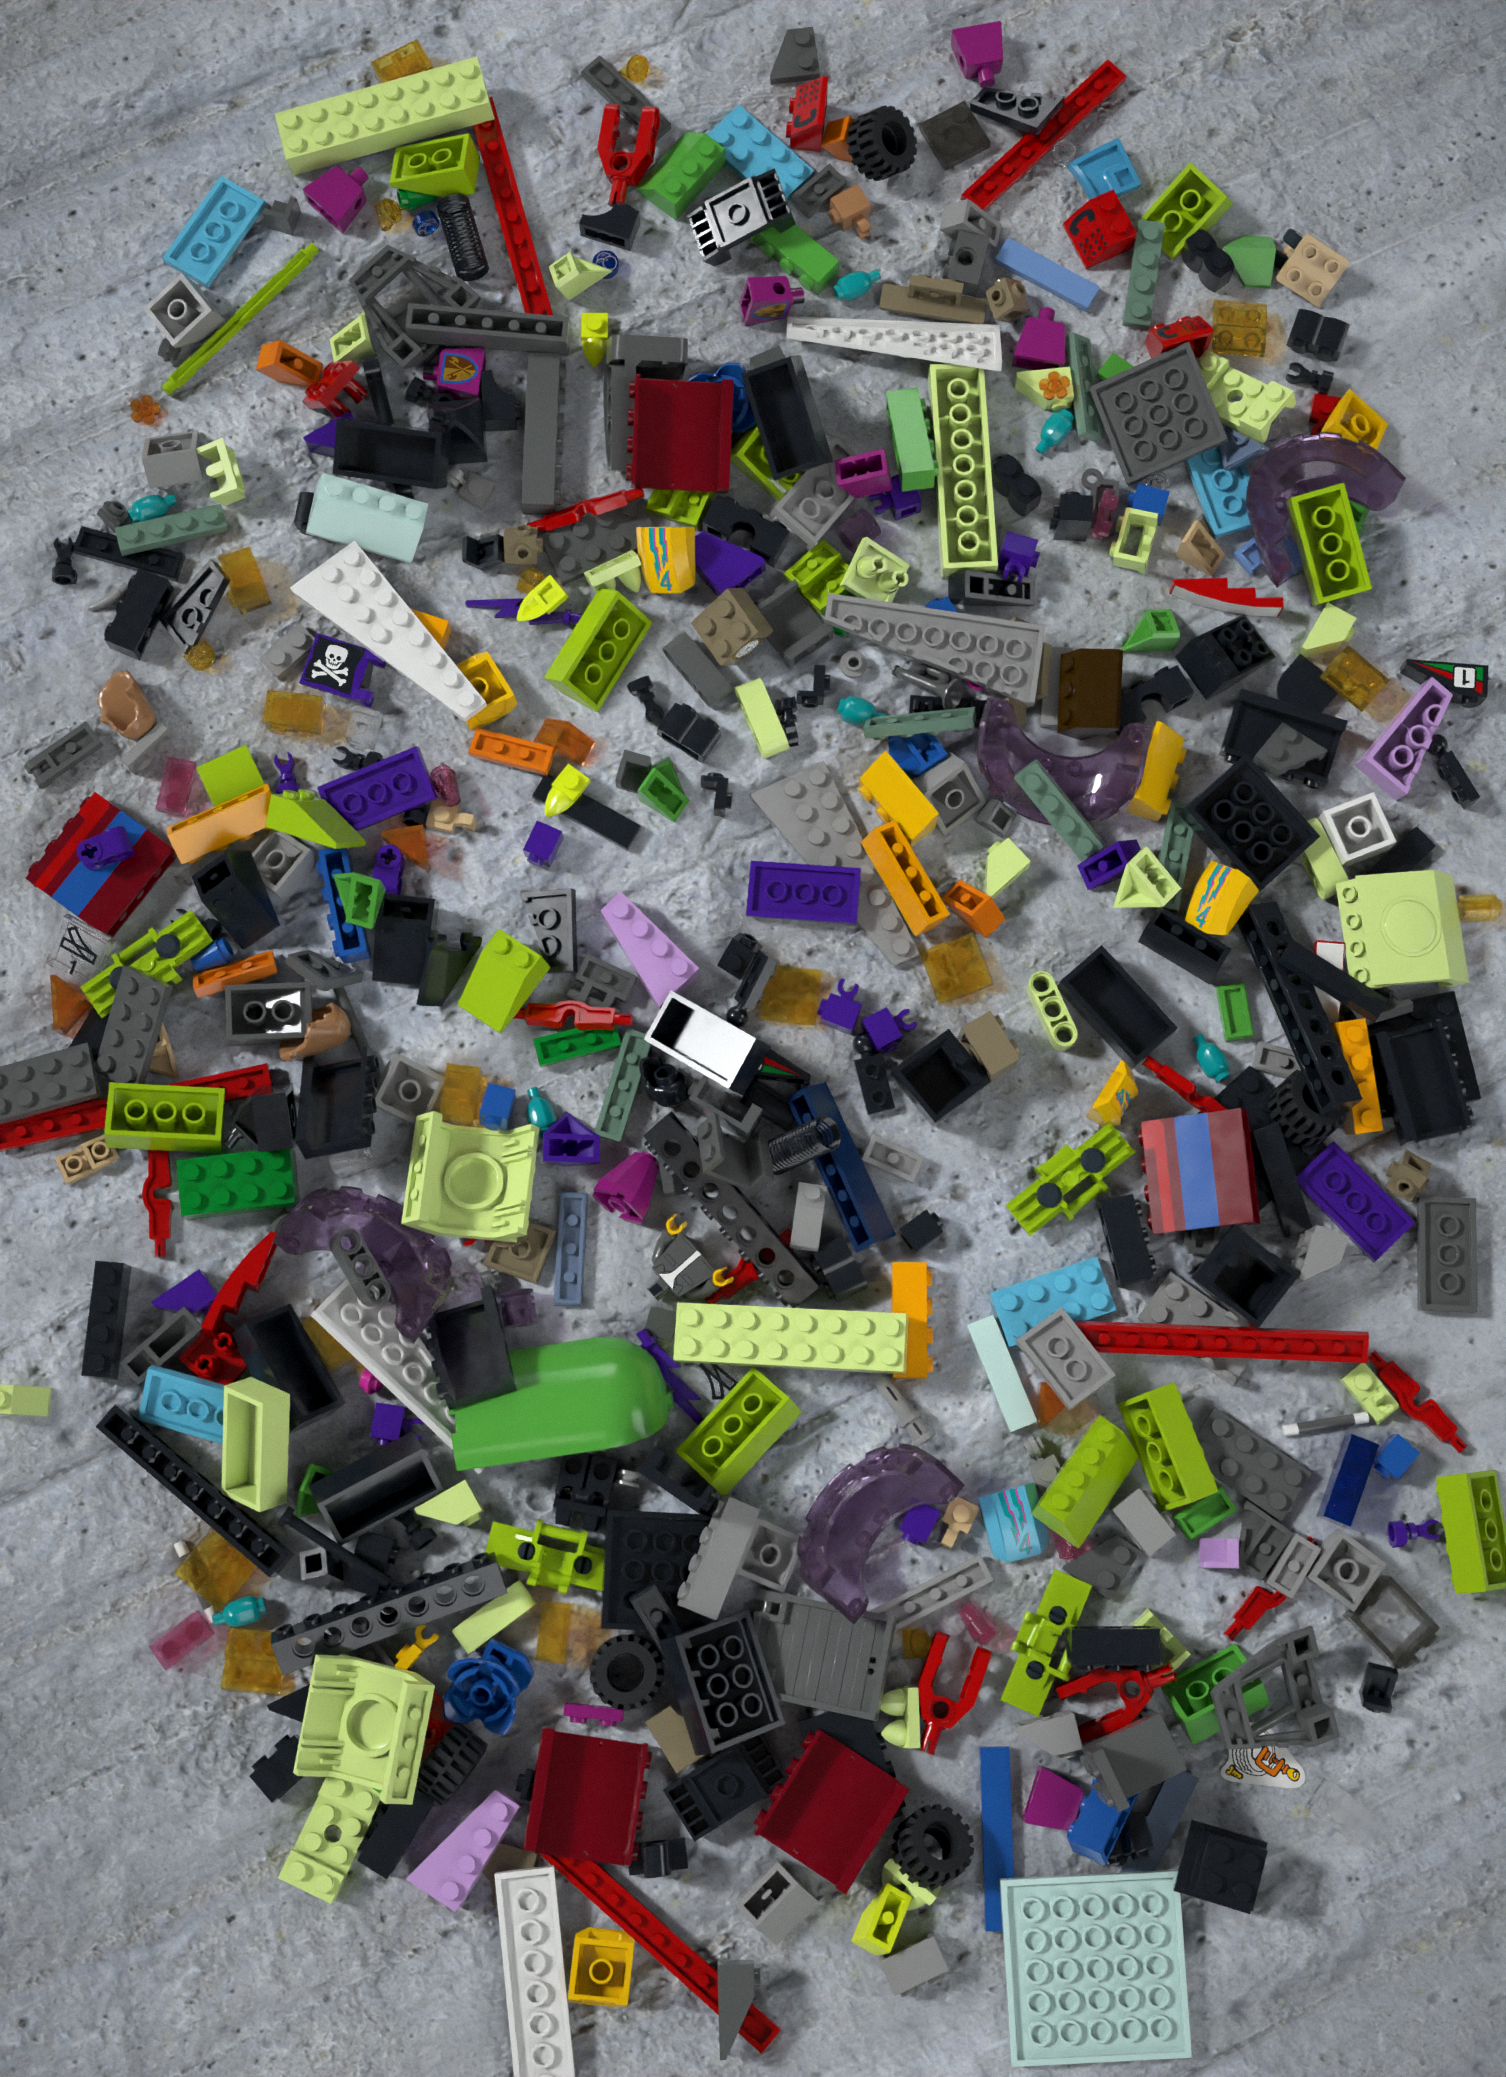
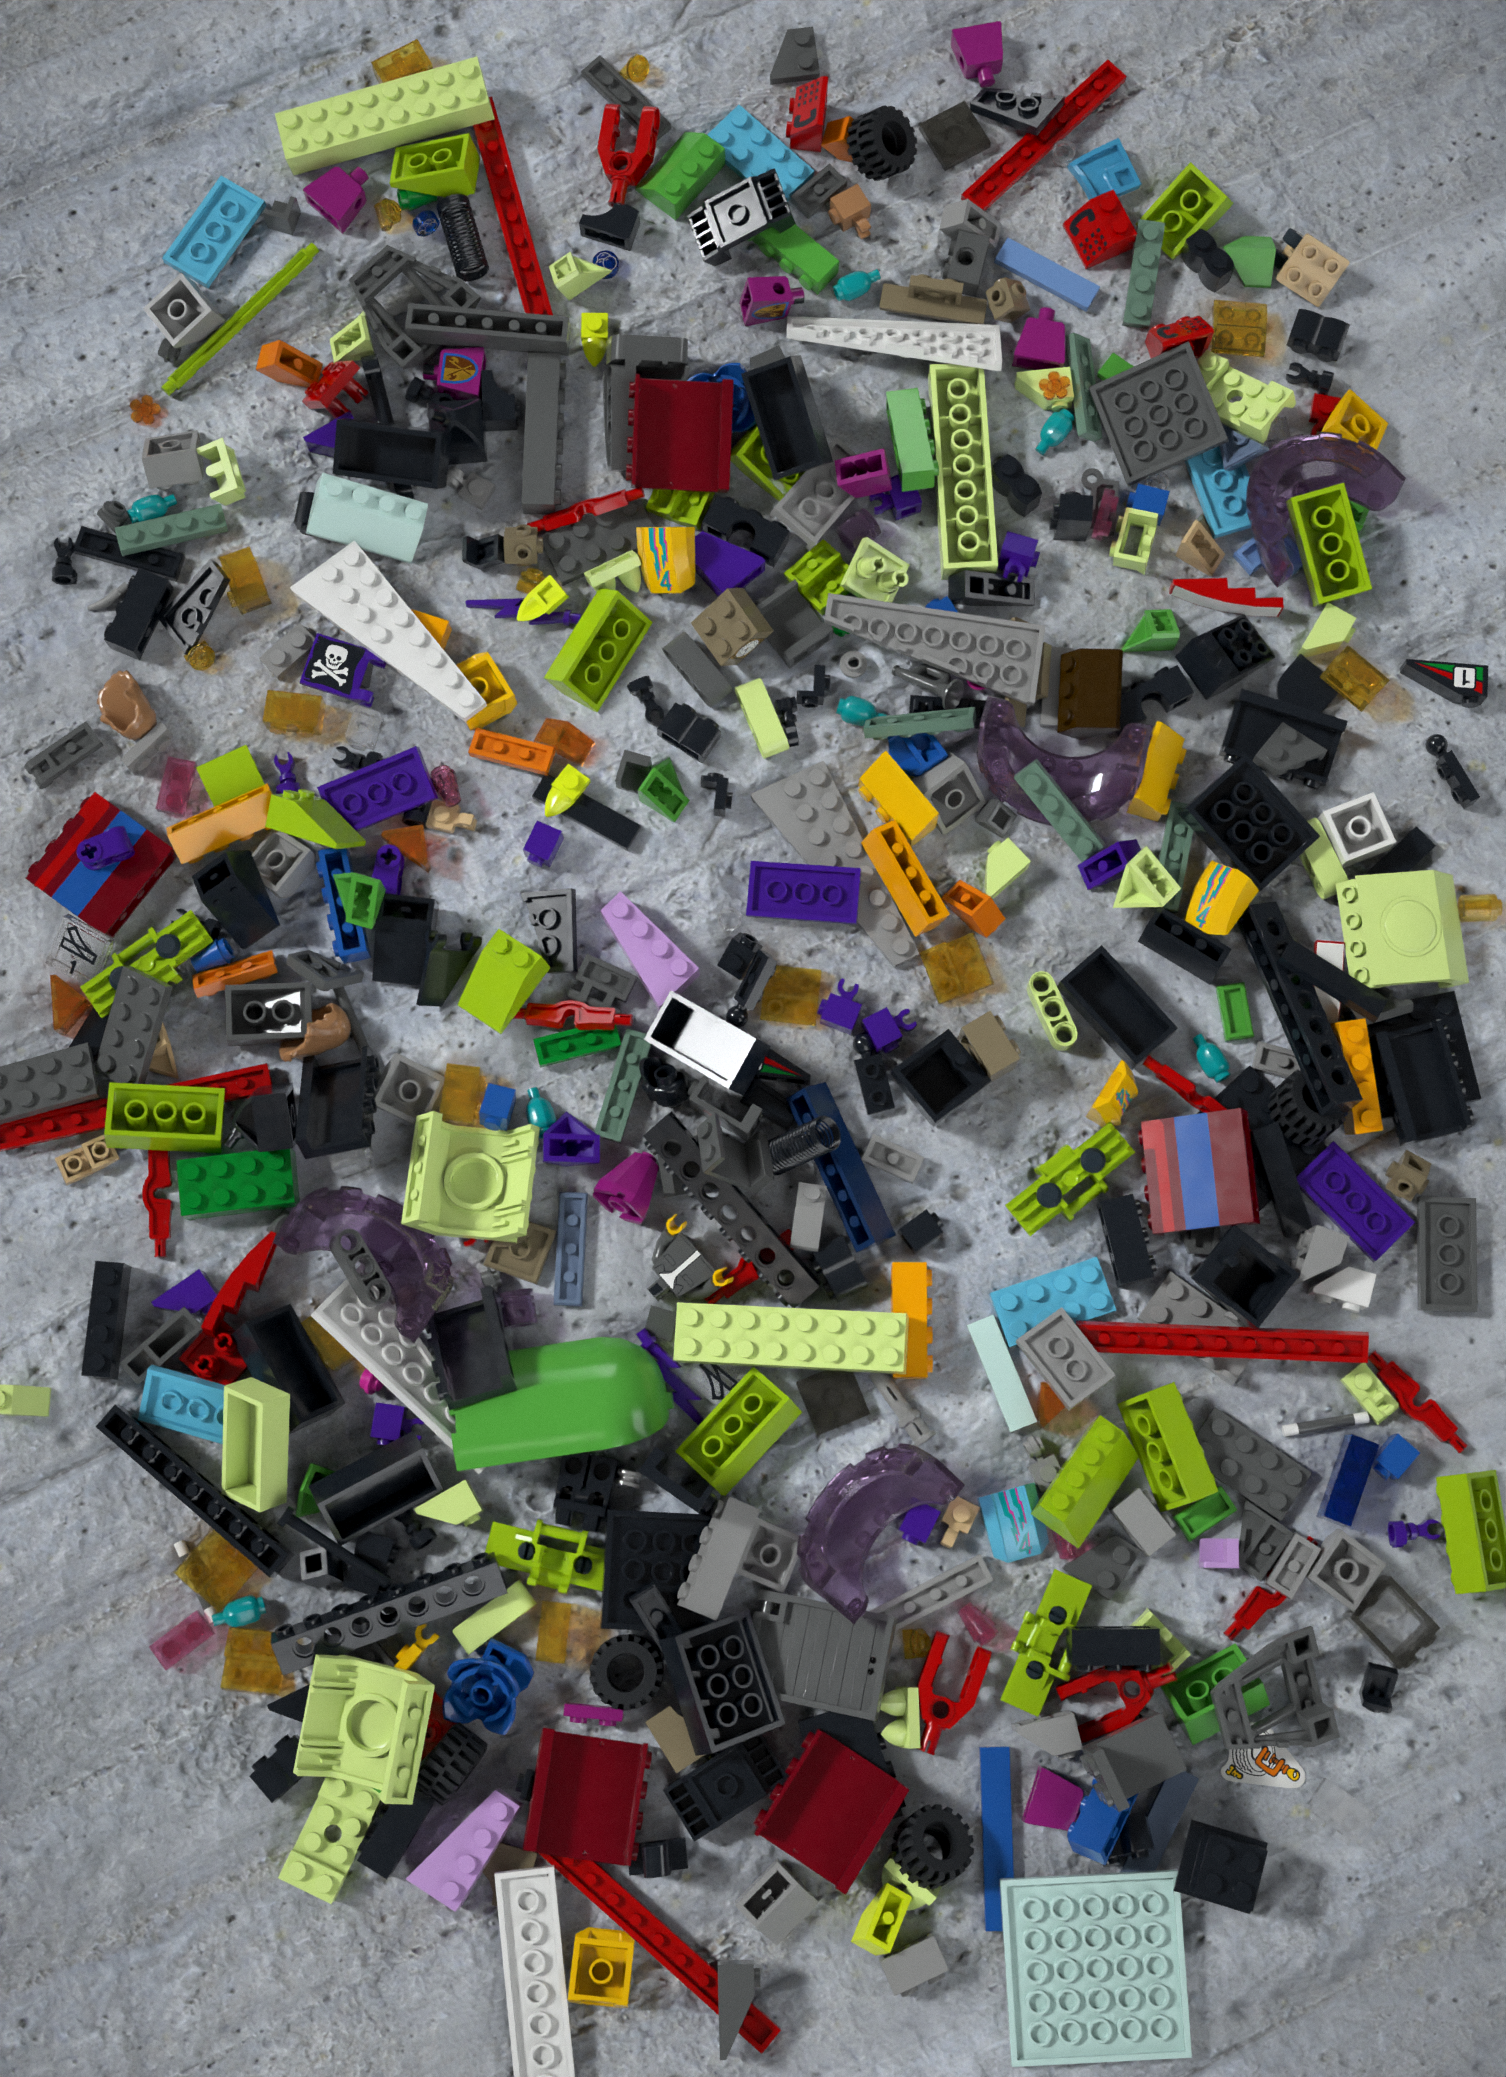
lavender wedge [1355,677,1453,800] -> none
none -> clear smoke plate [795,1370,870,1436]
none -> white slope [1307,1267,1376,1313]

